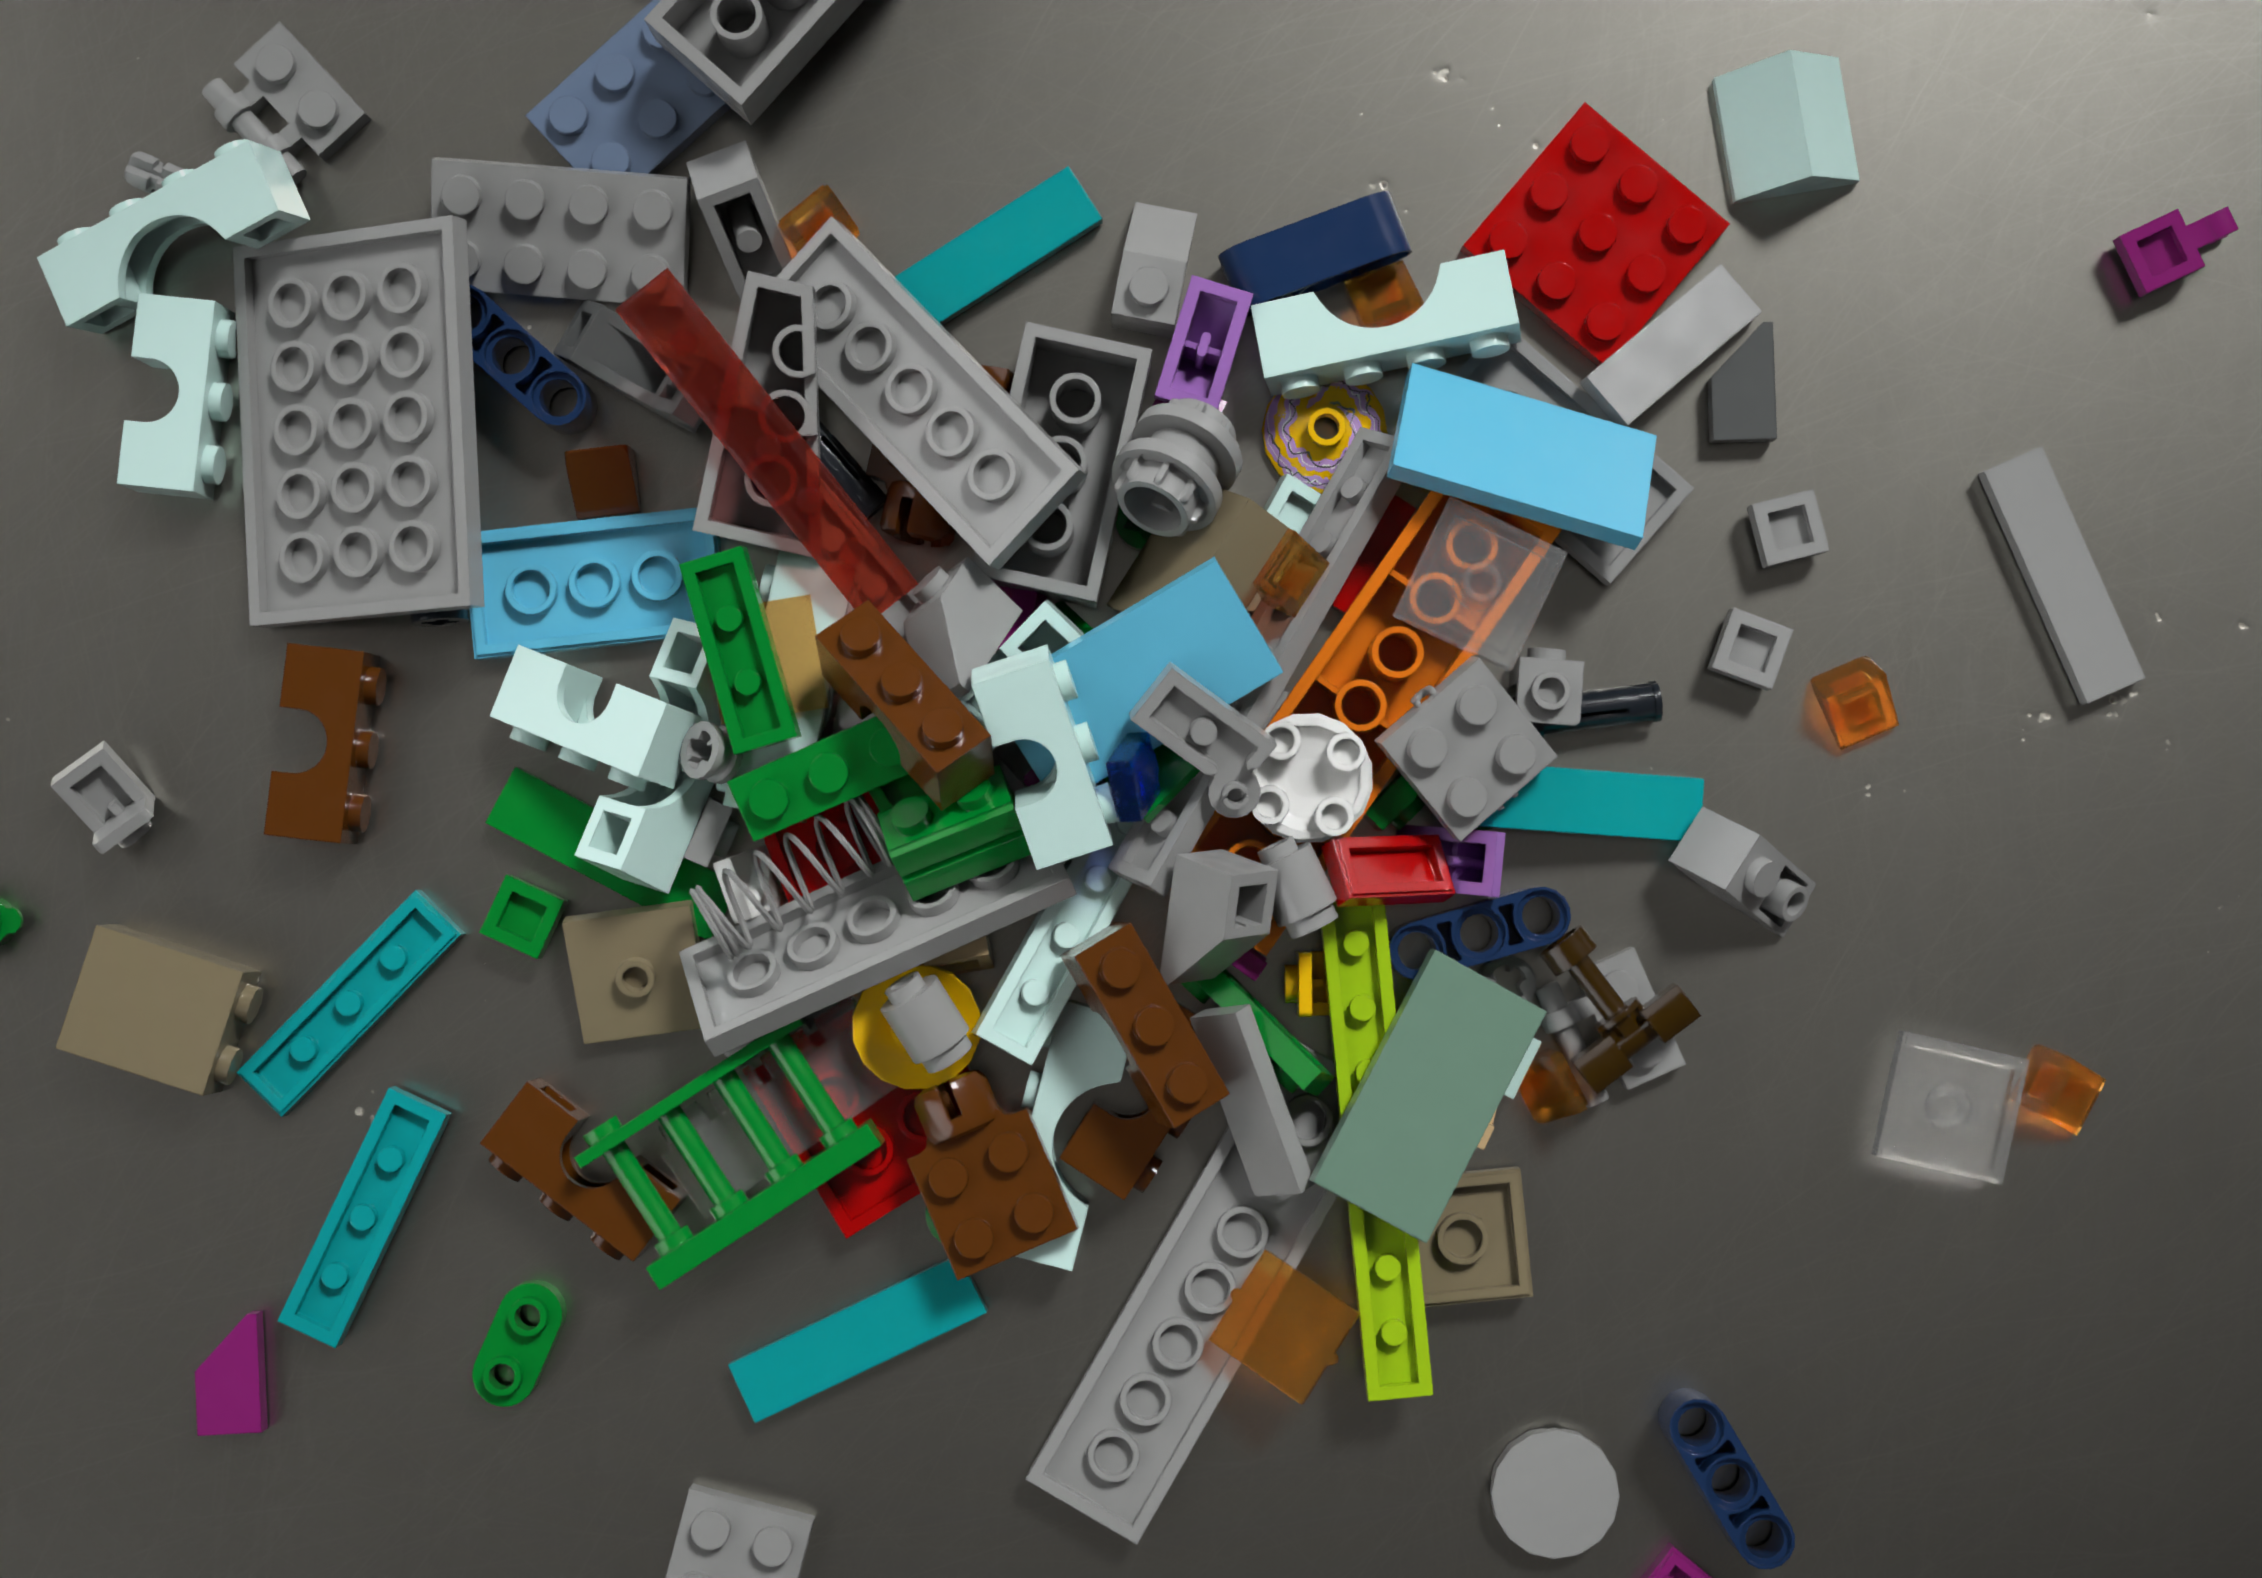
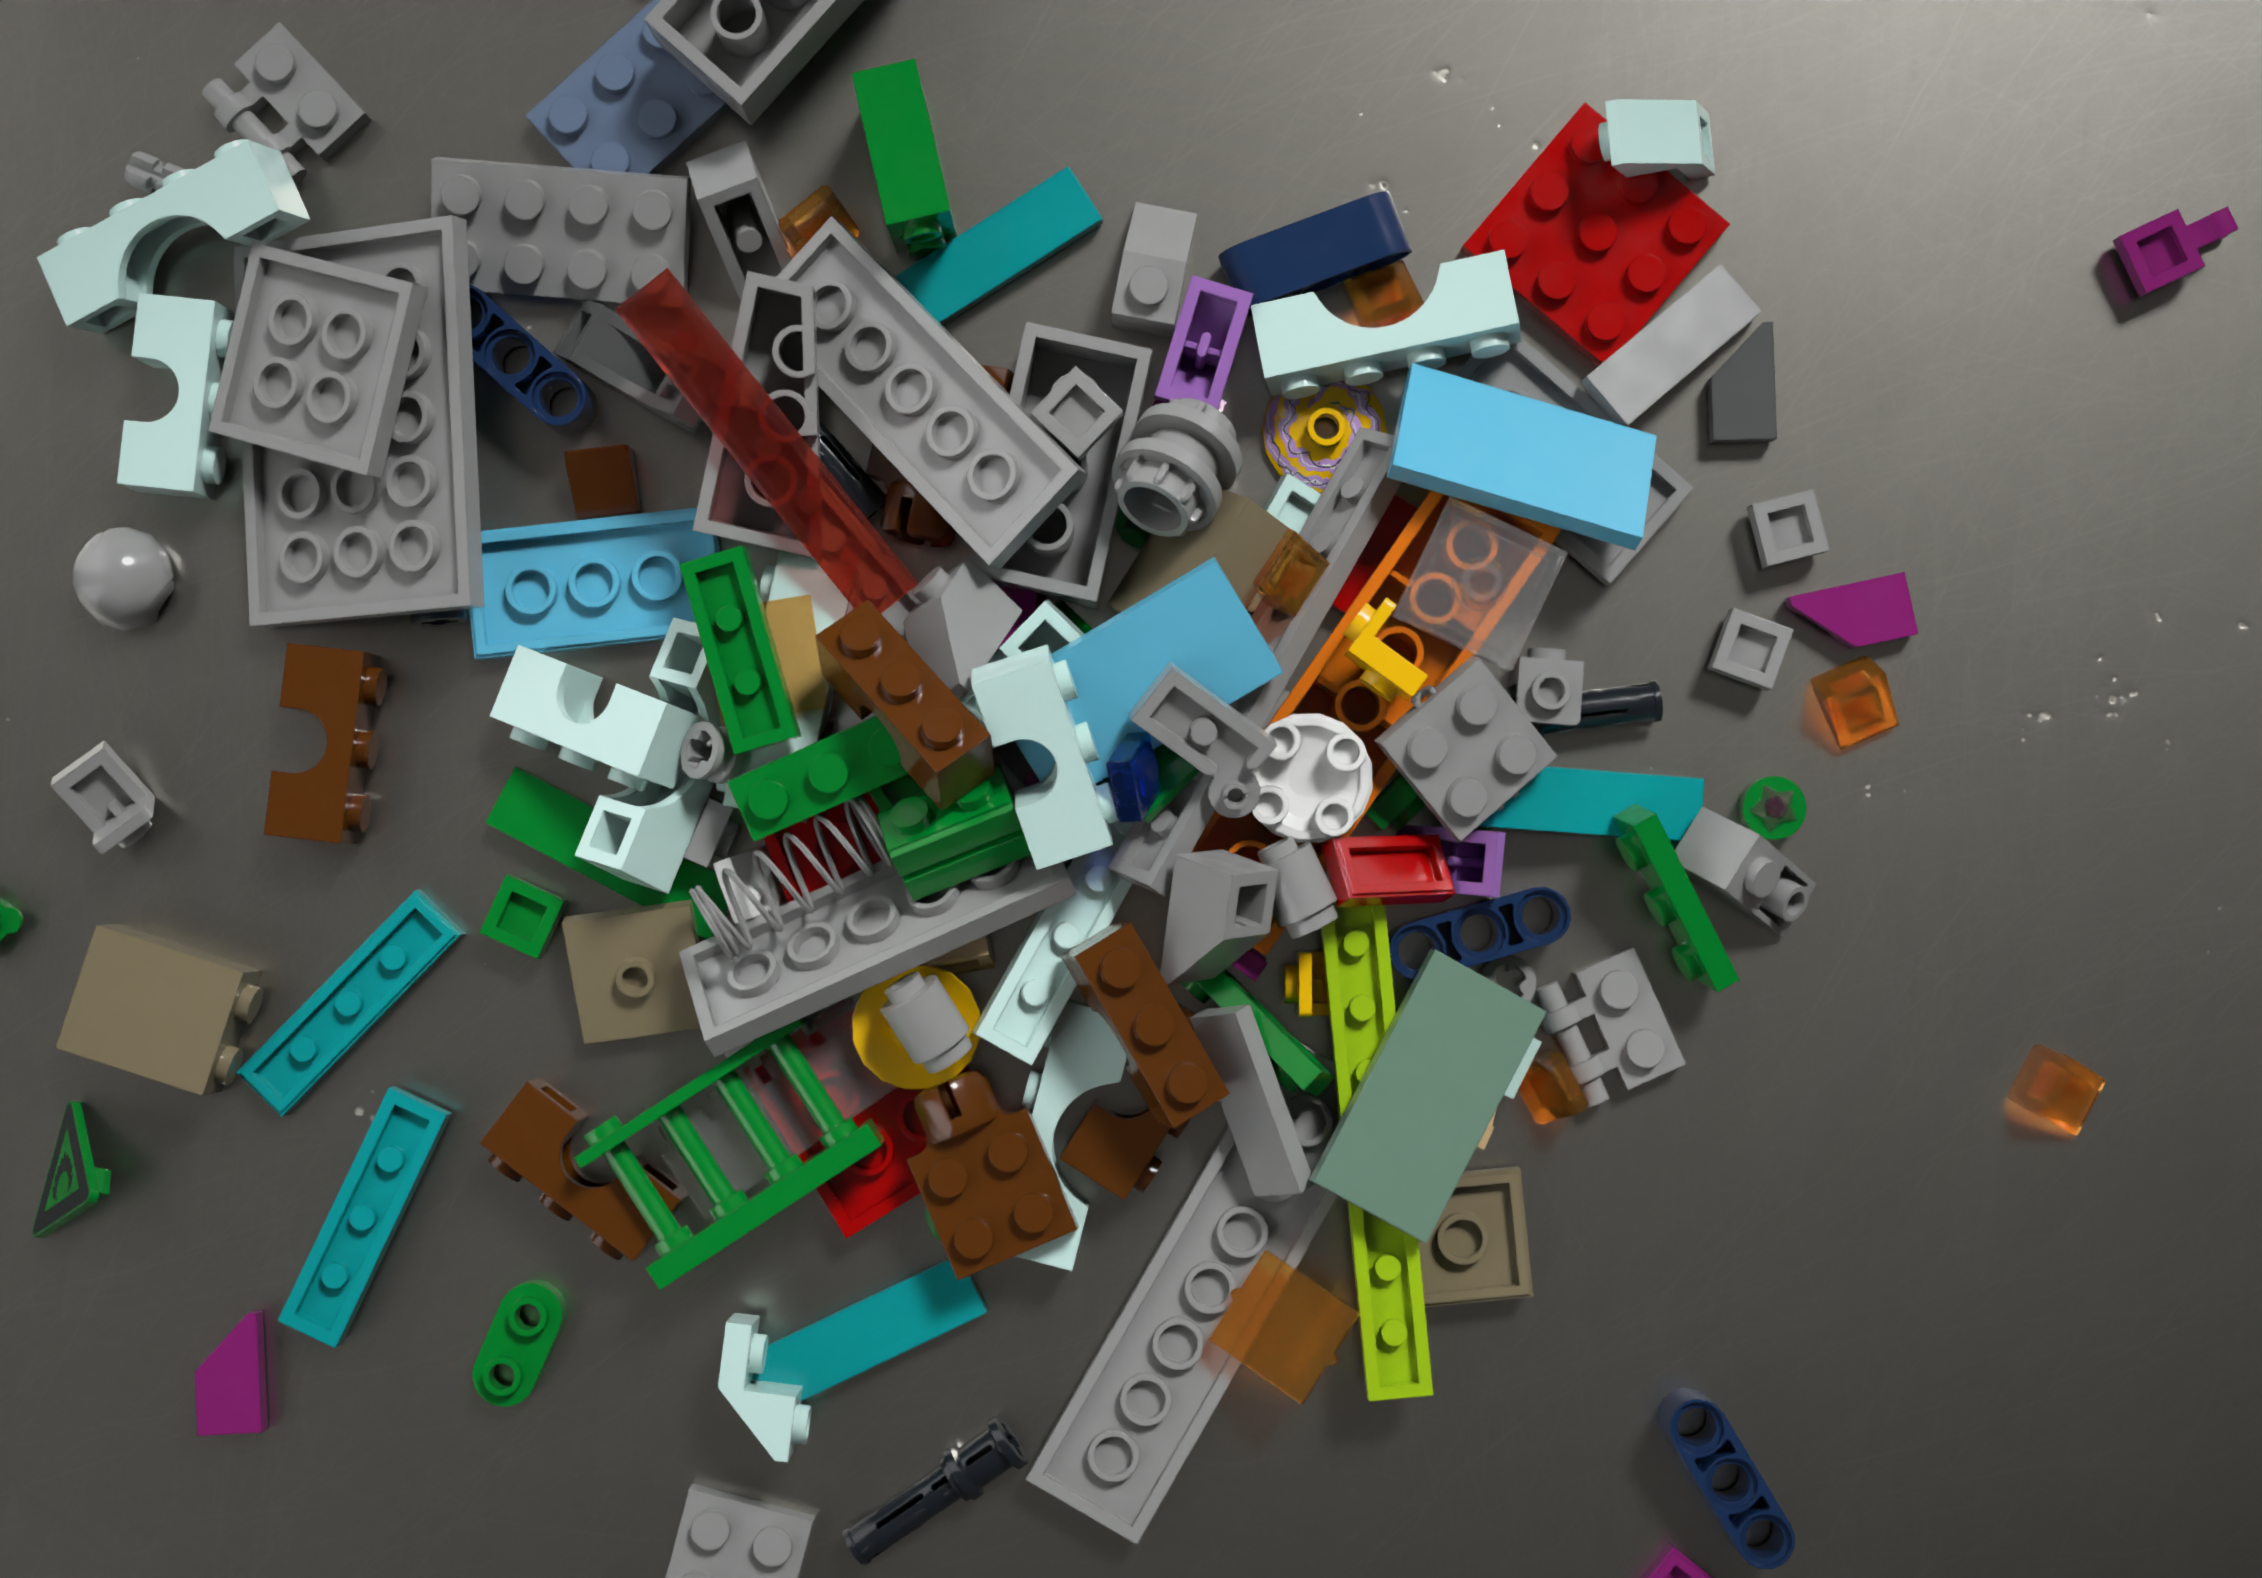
light grey tile [1490,1428,1620,1559] -> none
dark brown bar [1540,924,1701,1094] -> none
light aqua slope [1712,50,1860,204] -> none
clear plate [1871,1030,2029,1185] -> none
light grey tile [1978,446,2145,705] -> none
none -> piece [32,1101,111,1238]
none -> light grey hair [73,527,174,631]
none -> light grey plate [208,242,428,478]
none -> light aqua slope [718,1313,812,1463]
none -> black pin [842,1415,1028,1566]
none -> green window [851,59,957,257]
none -> light grey plate [1030,366,1123,462]
none -> yellow bracket [1343,597,1428,702]
none -> light aqua slope [1598,99,1715,180]
none -> green plate [1613,804,1740,993]
none -> green tile [1738,776,1807,840]
none -> magenta tile [1785,572,1918,649]

